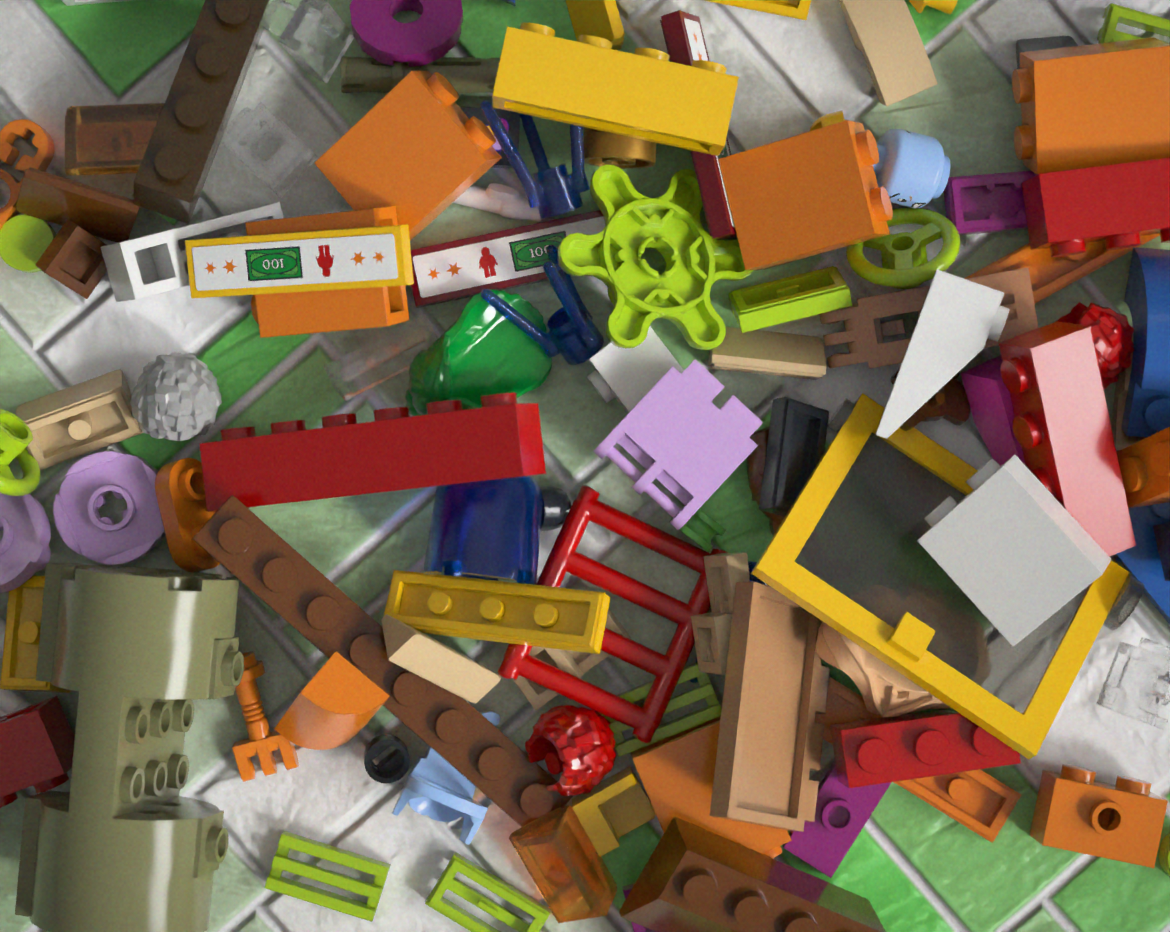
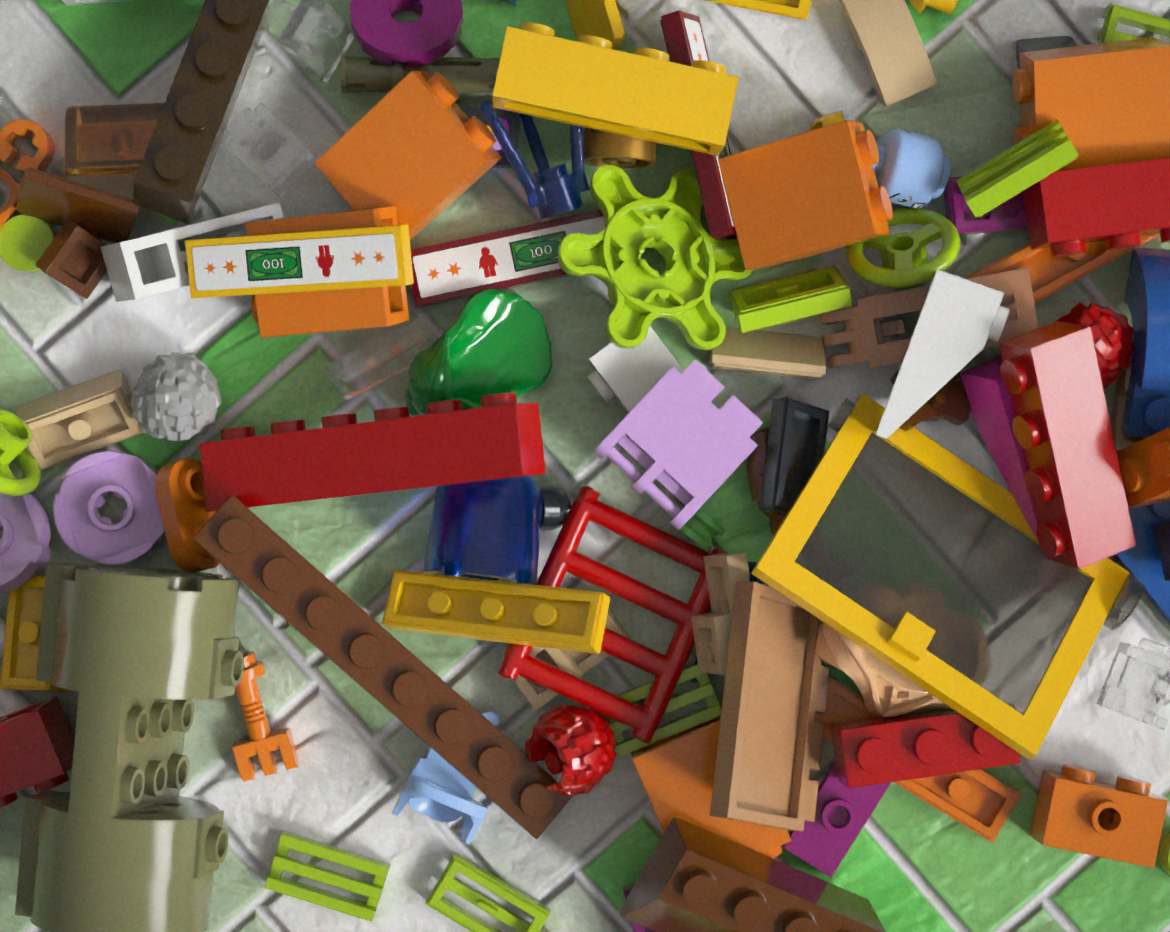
orange brick [274,651,390,750] -> none
black hinge [363,734,410,783] -> none
tan slope [381,614,501,704] -> none
white piece [453,183,546,222] -> none
clear blue plant [481,245,604,365] -> none
clear orange slope [509,805,617,923] -> none
yellow panel [571,766,656,857] -> none
white brick [917,454,1111,647] -> none
none -> lime tile [956,119,1079,217]

